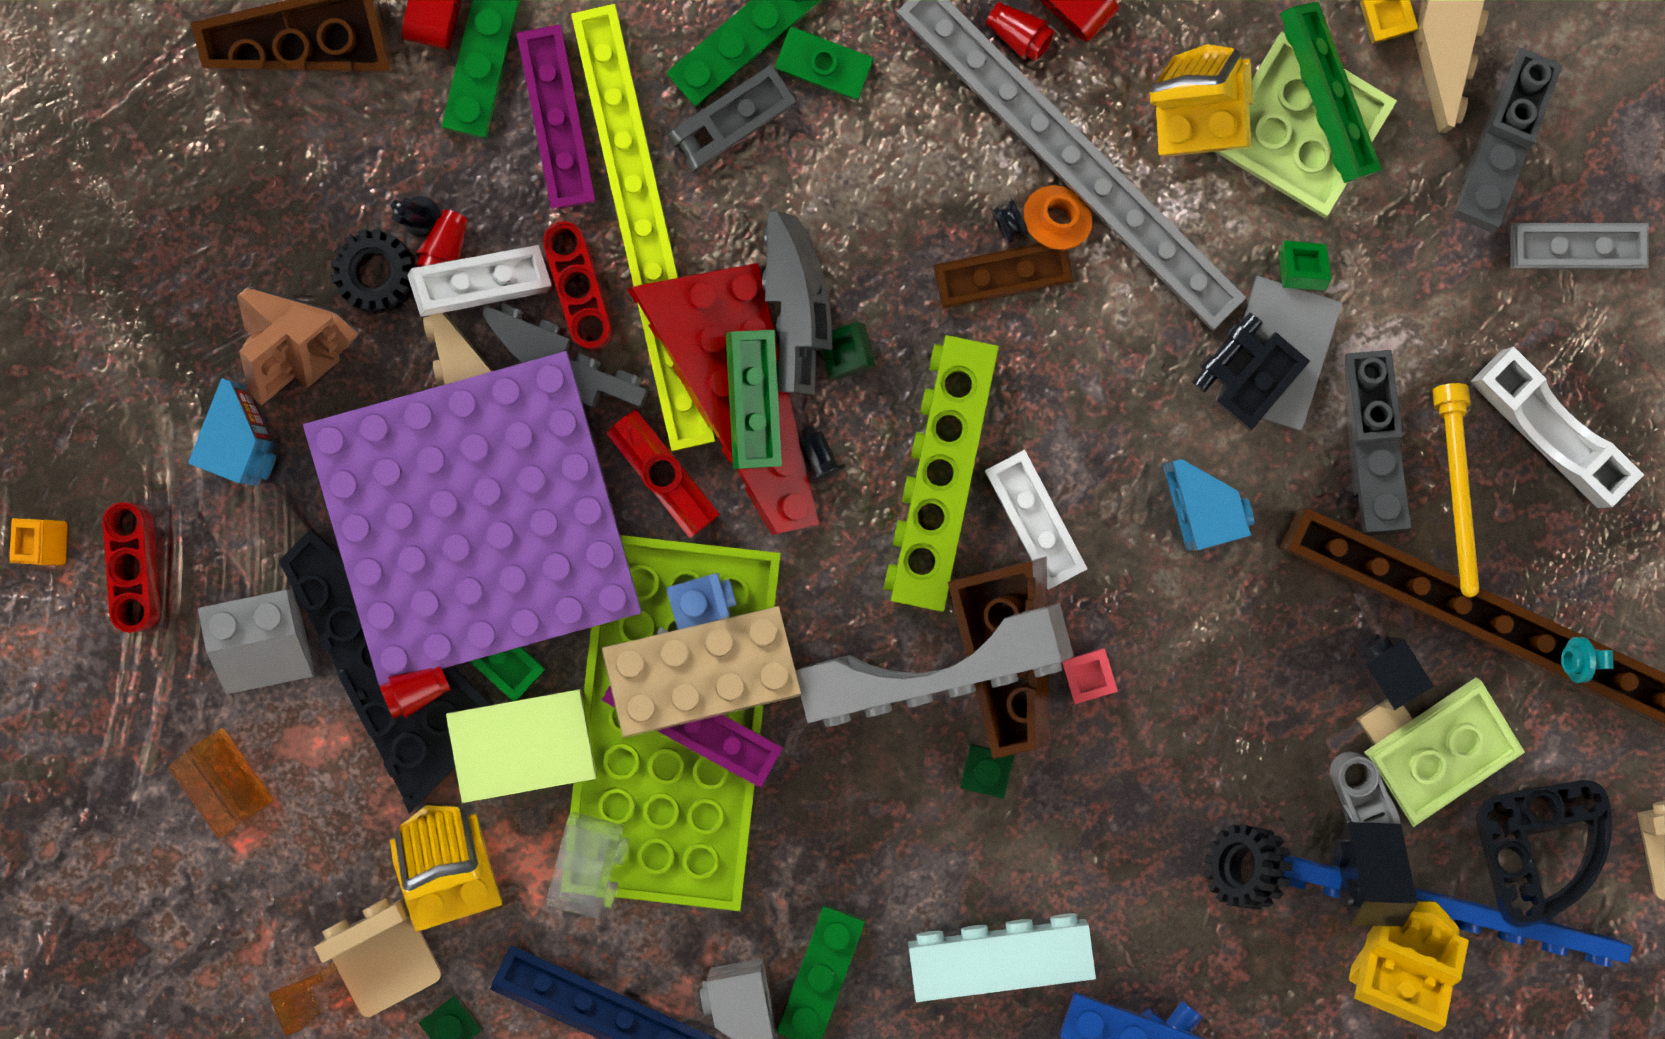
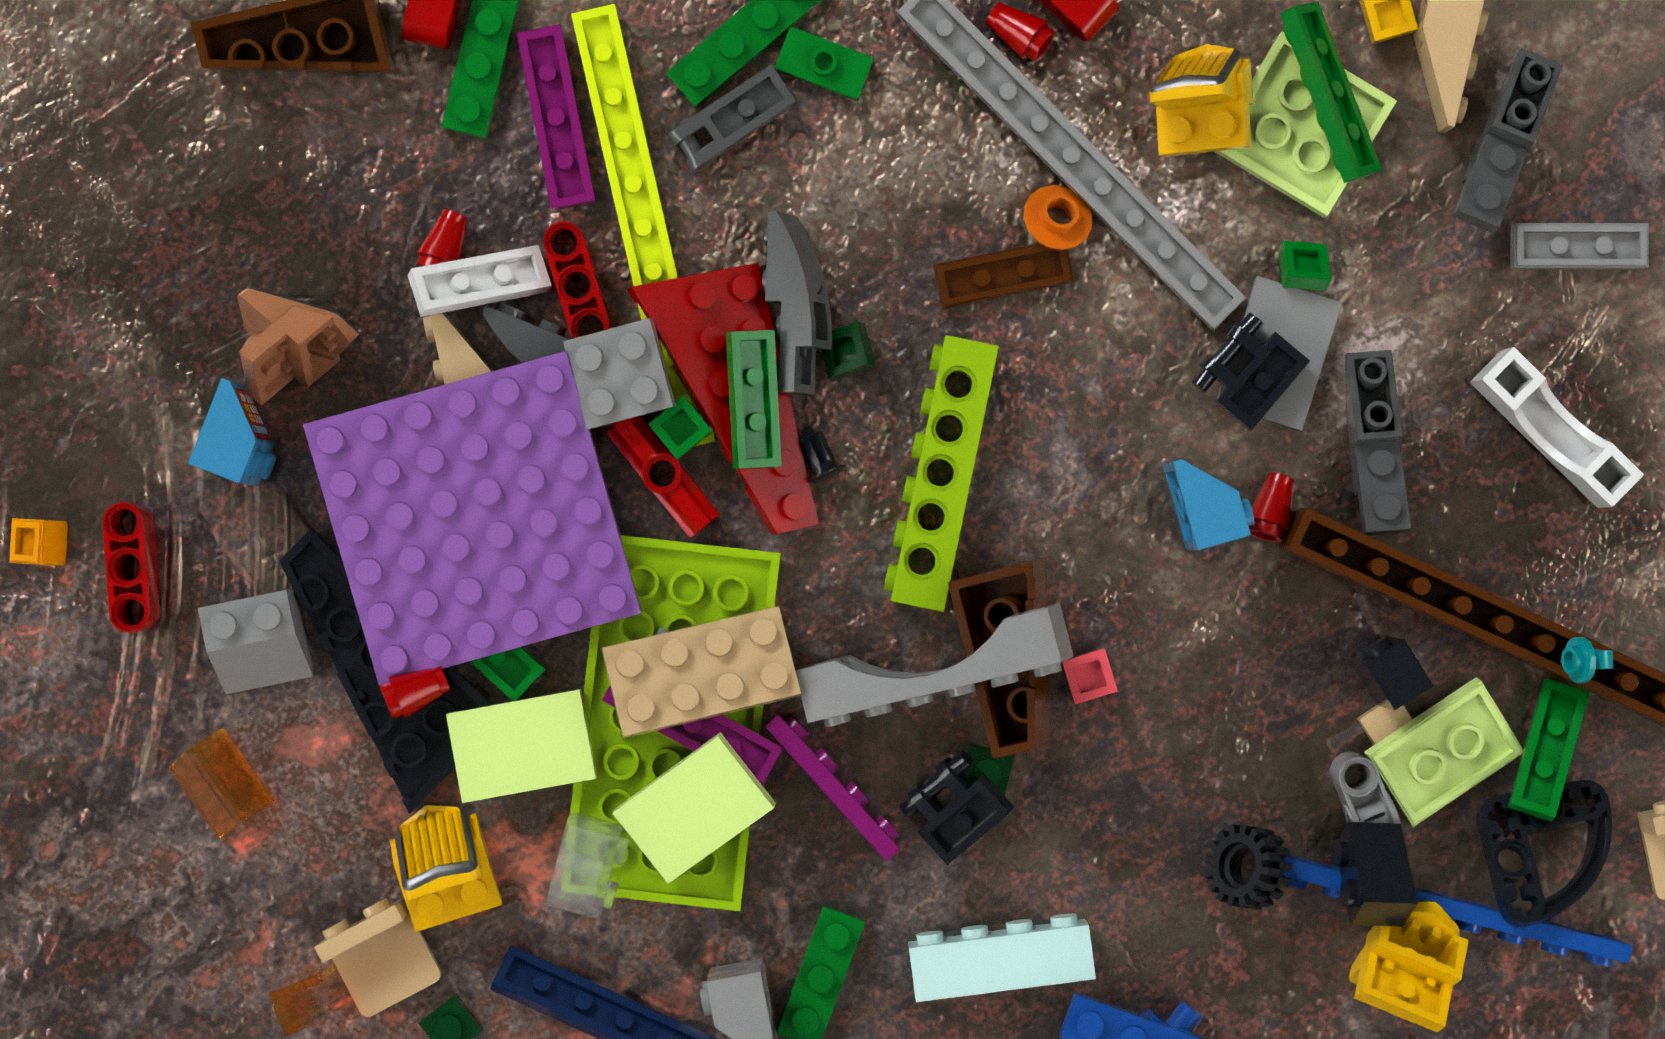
black tyre [331,229,416,313] -> none
black piece [390,196,439,236] -> none
medium blue bracket [666,573,737,630] -> none
white plate [984,450,1088,590] -> none
black bush [990,198,1028,244] -> none
yellow piece [1432,383,1479,597] -> none
none -> light grey plate [563,318,676,430]
none -> yellowish green tile [612,732,776,884]
none -> green plate [649,395,713,460]
none -> magenta plate [765,712,900,862]
none -> black plate [899,751,1014,865]
none -> red cone [1249,472,1294,542]
none -> green plate [1507,678,1590,822]

